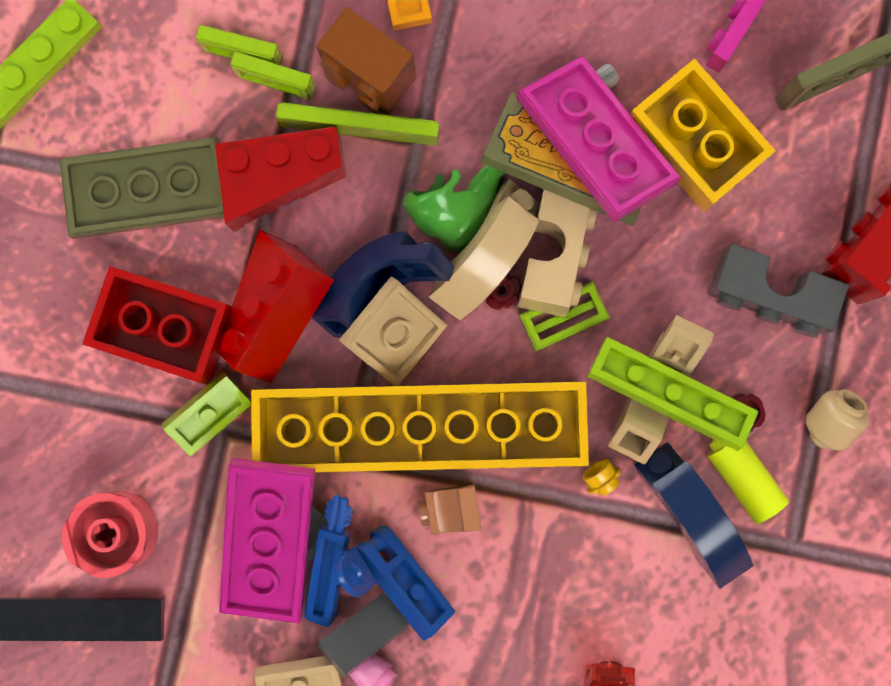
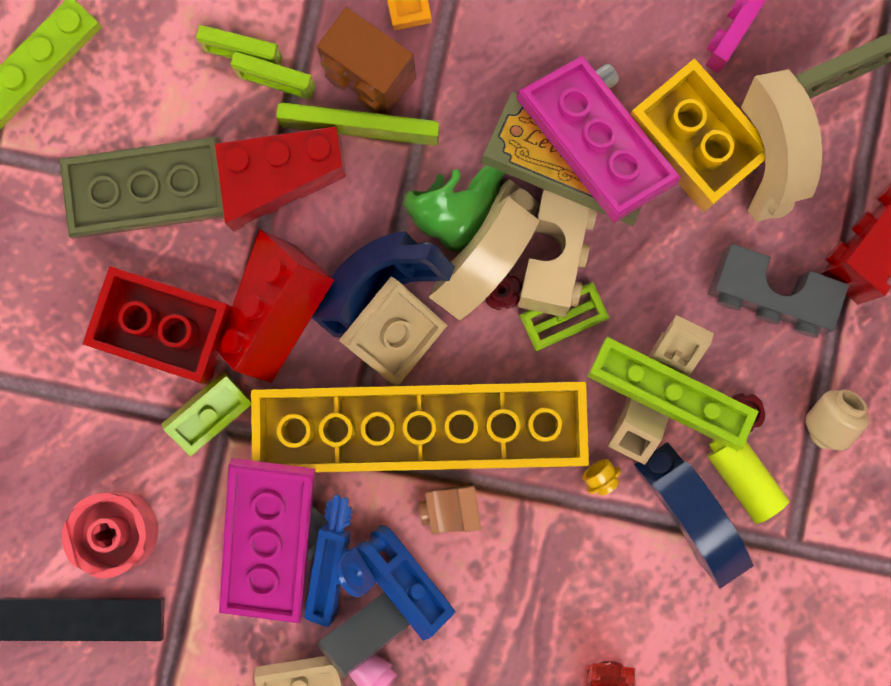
none -> tan arch [741,69,822,222]

